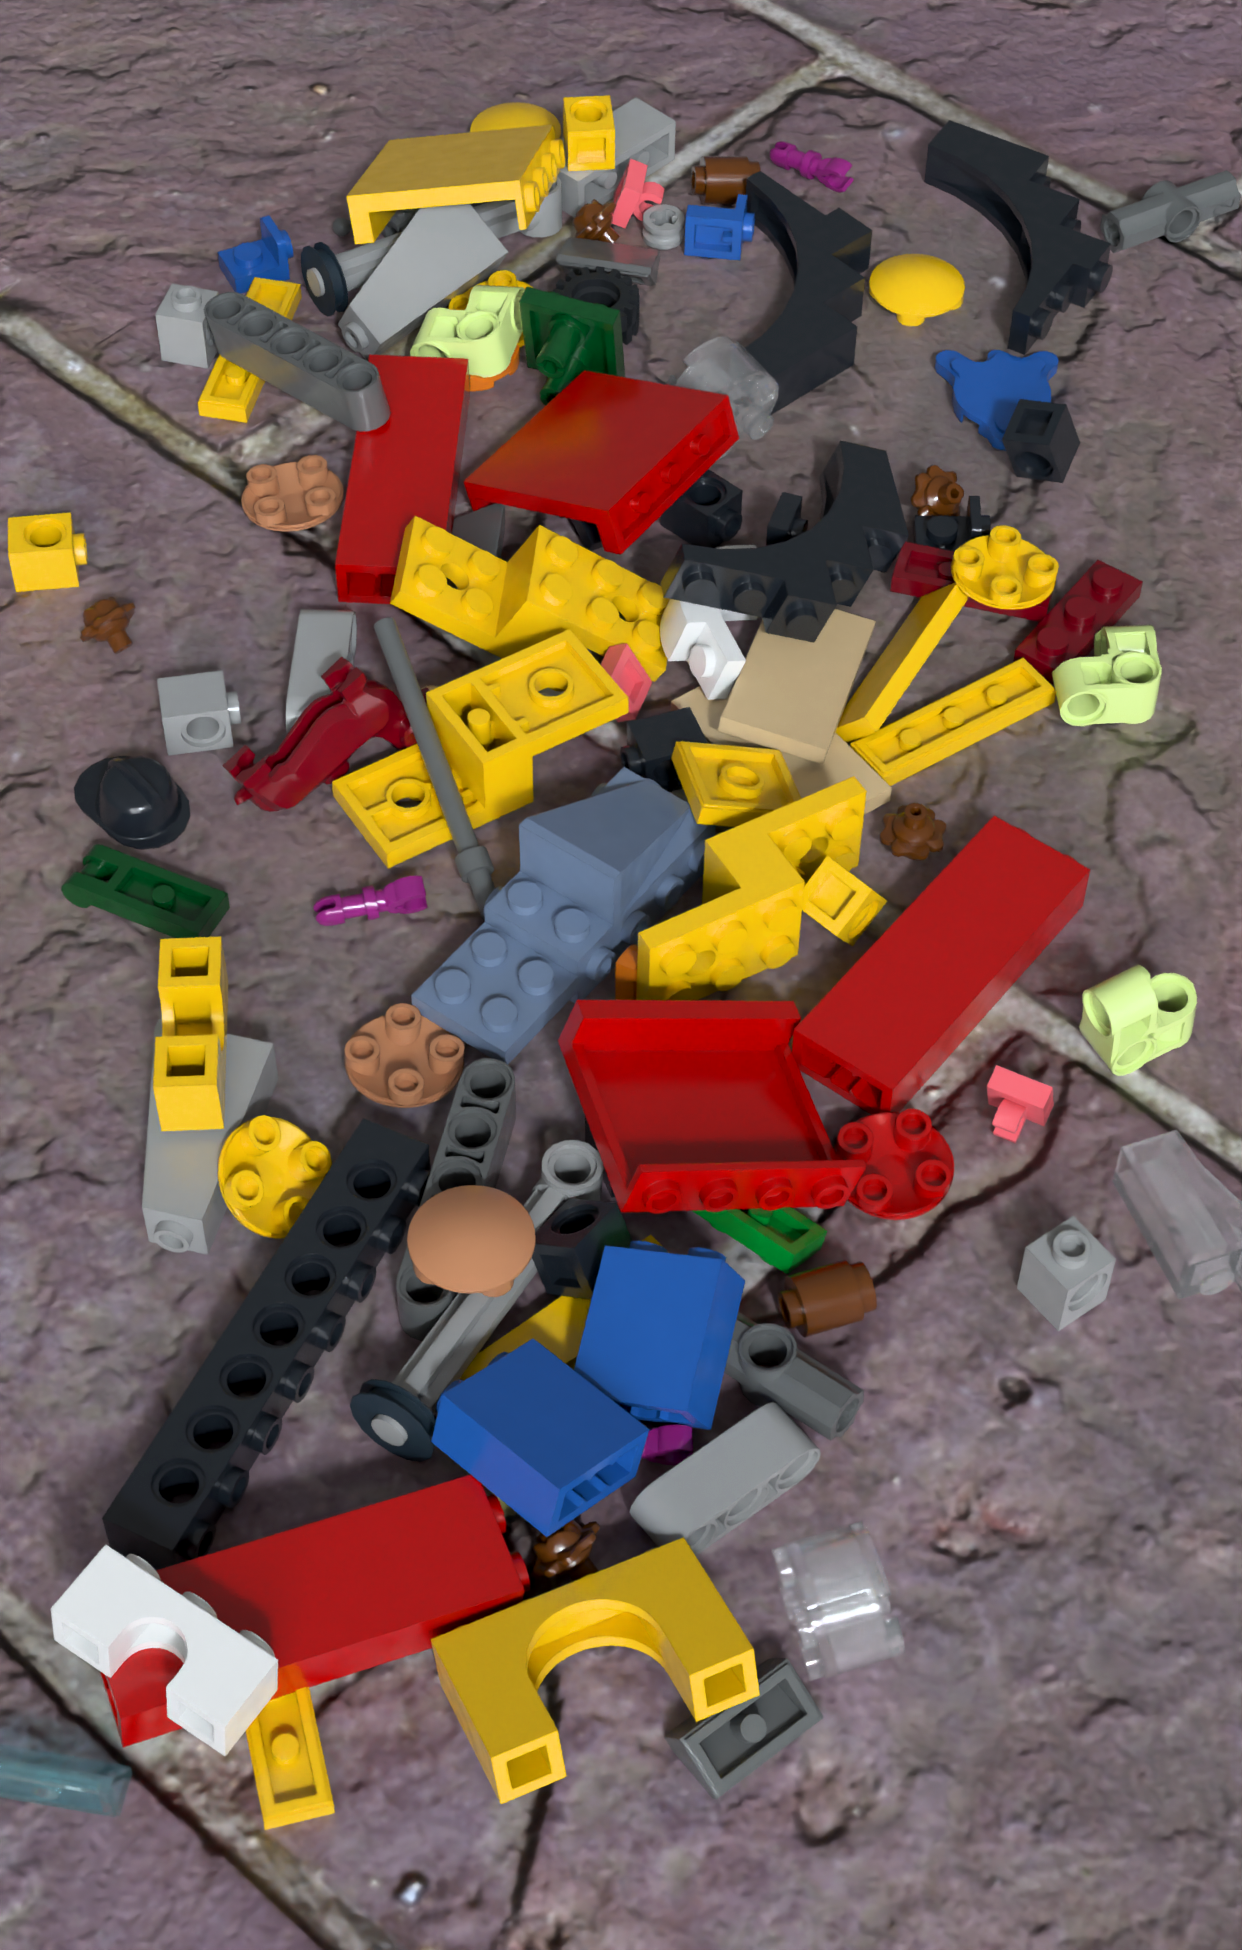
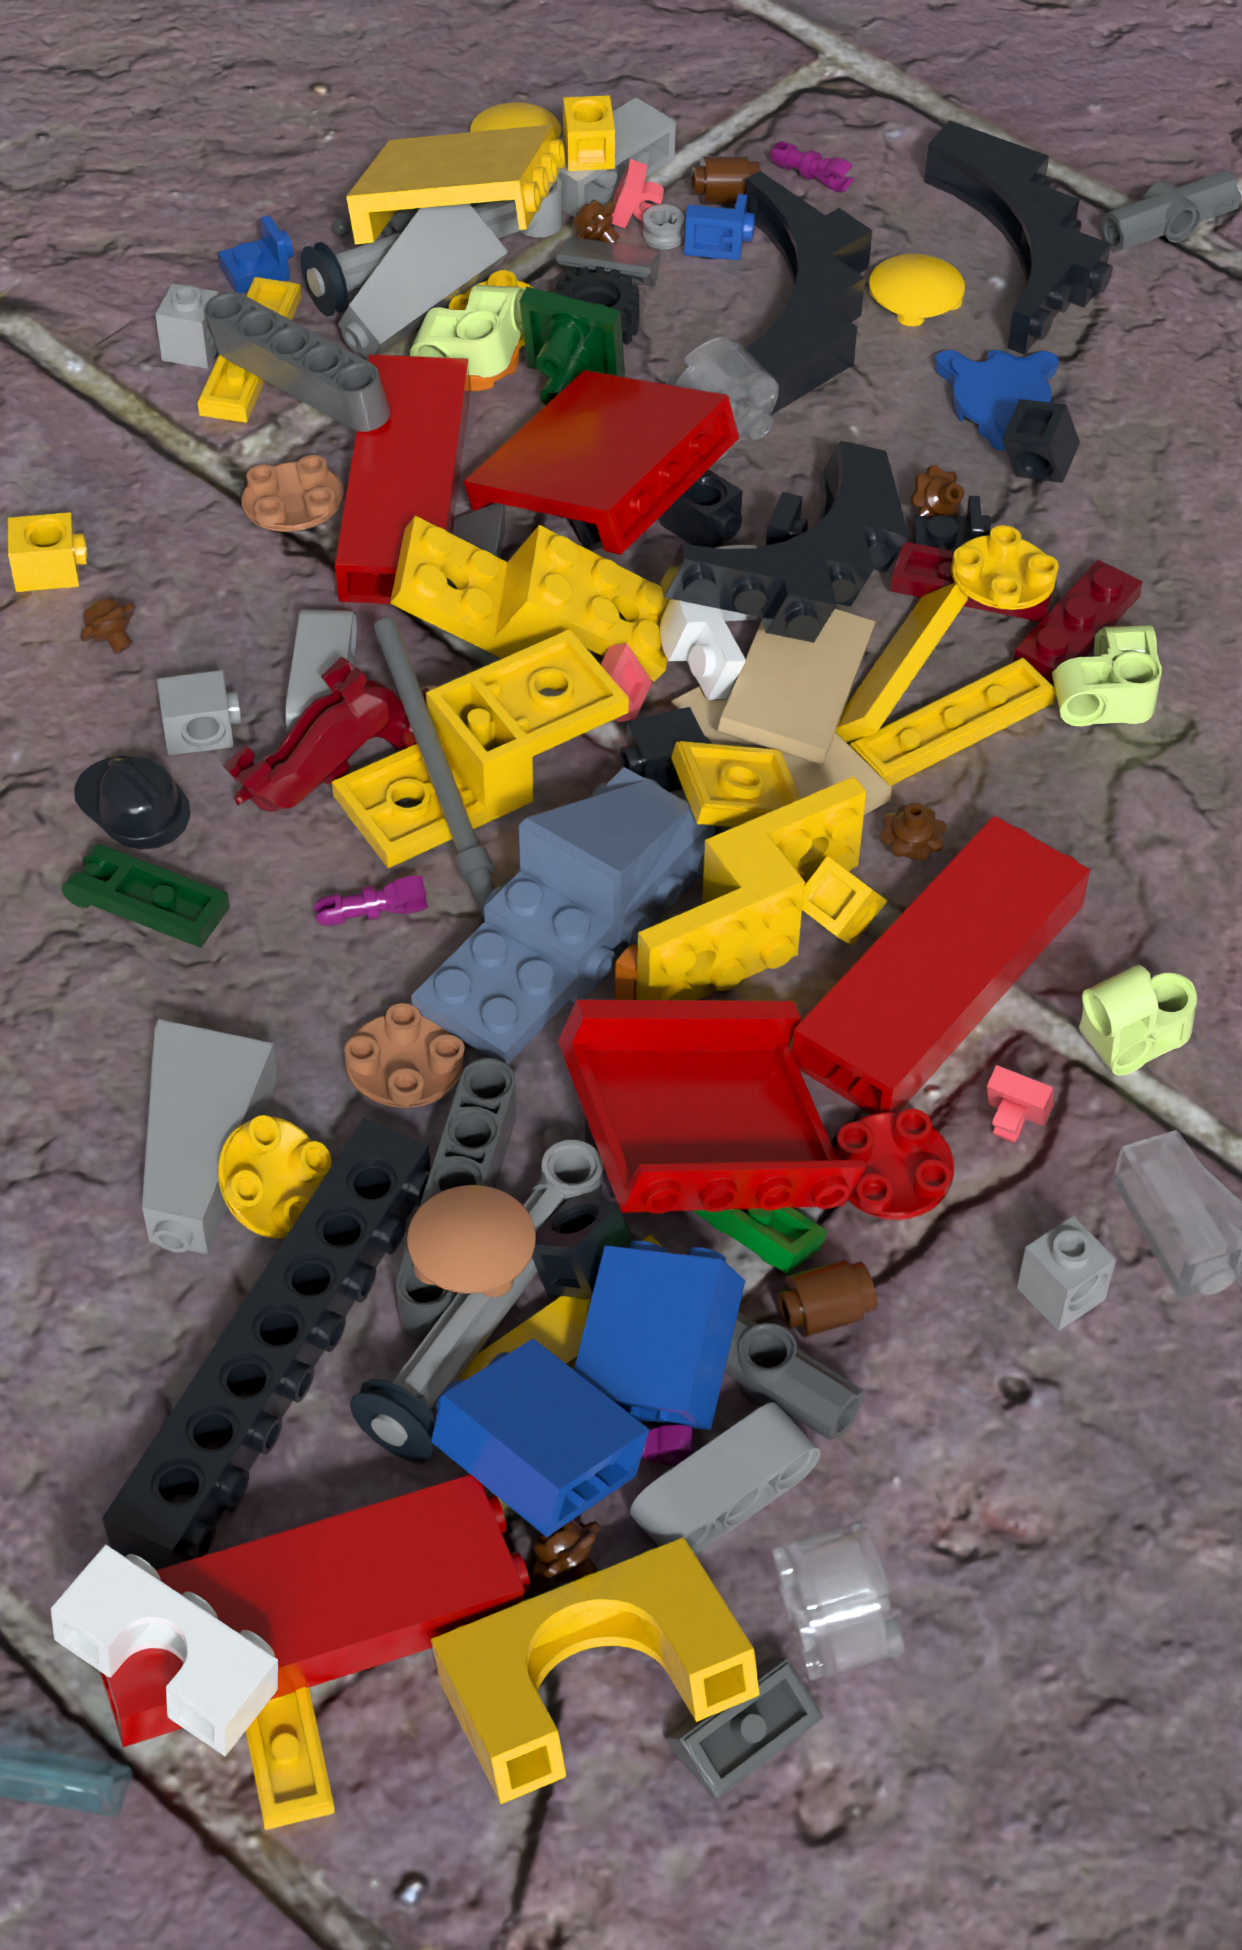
yellow arch [153,936,228,1131] -> none

